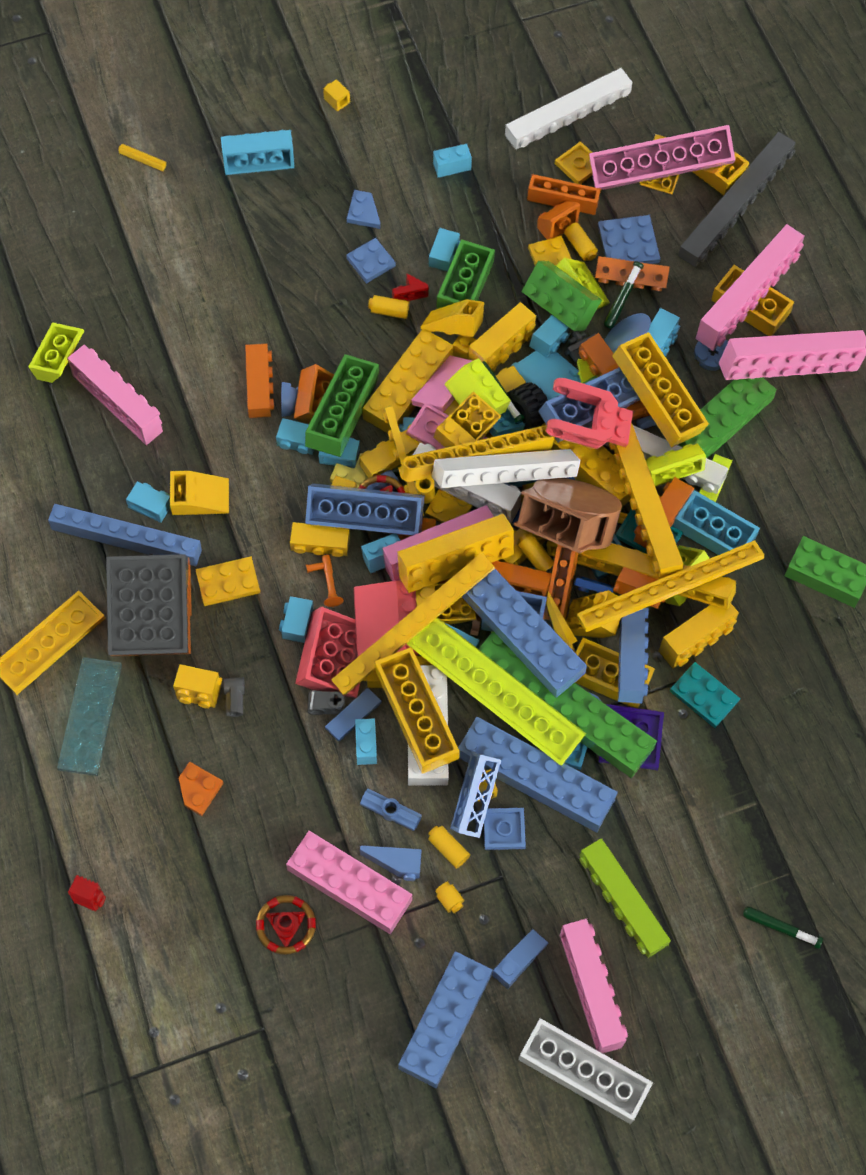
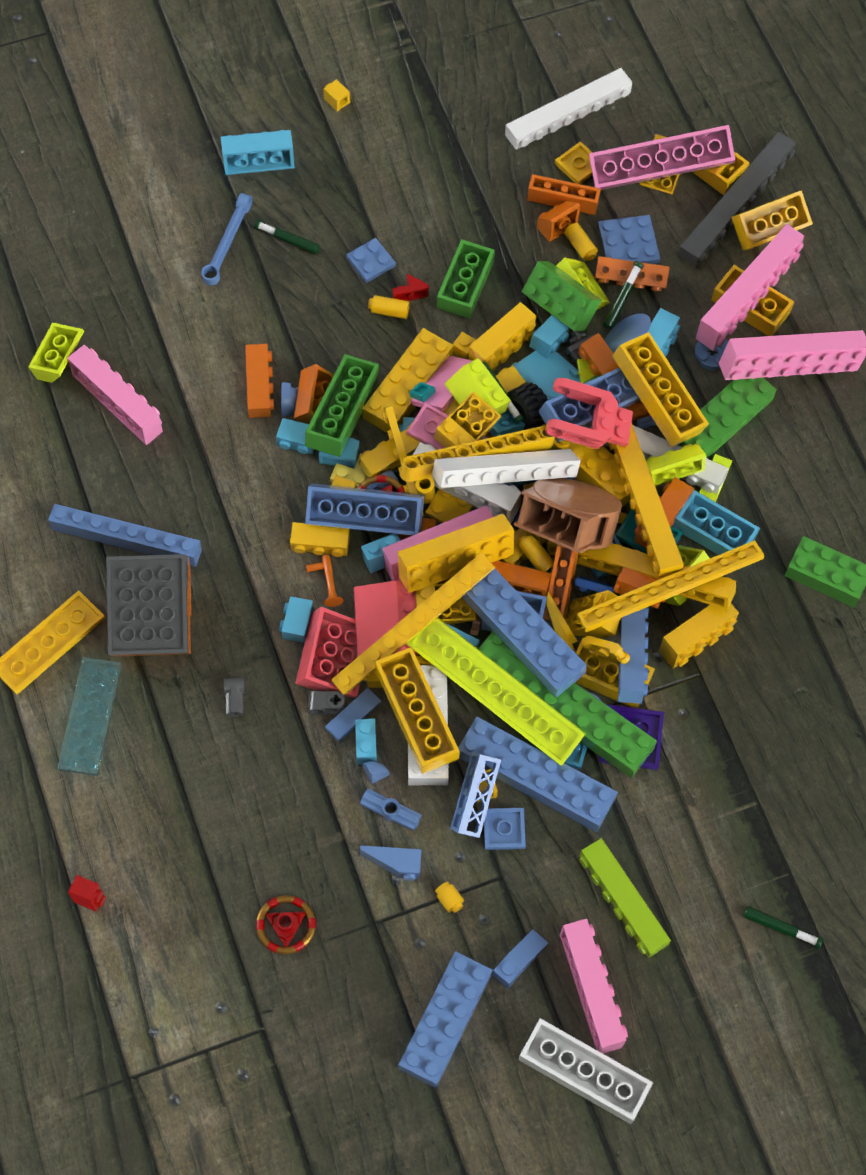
yellow axle [118,144,167,171] -> none
medium azure piece [126,481,170,523] -> none
yellow slope [170,471,229,515] -> none
yellow brick [173,664,222,708] -> none
orange plate [179,761,224,816] -> none
yellow plate [195,556,260,606] -> none
bright pink brick [286,831,412,934] -> none
medium blue wing [347,190,380,229] -> none
yellow slope [421,299,484,337] -> none
yellow brick [428,826,471,869] -> none
medium azure piece [429,228,460,272] -> none
medium azure brick [433,144,472,177] -> none
yellow plate [528,235,572,266] -> none
teal plate [670,662,741,728] -> none
none -> medium blue piece [201,193,252,285]
none -> dark green piece [254,219,320,254]
none -> medium blue brick [362,761,389,784]
none -> teal tile [409,382,436,403]
none -> yellow plate [582,636,630,664]
none -> yellow brick [731,190,813,250]

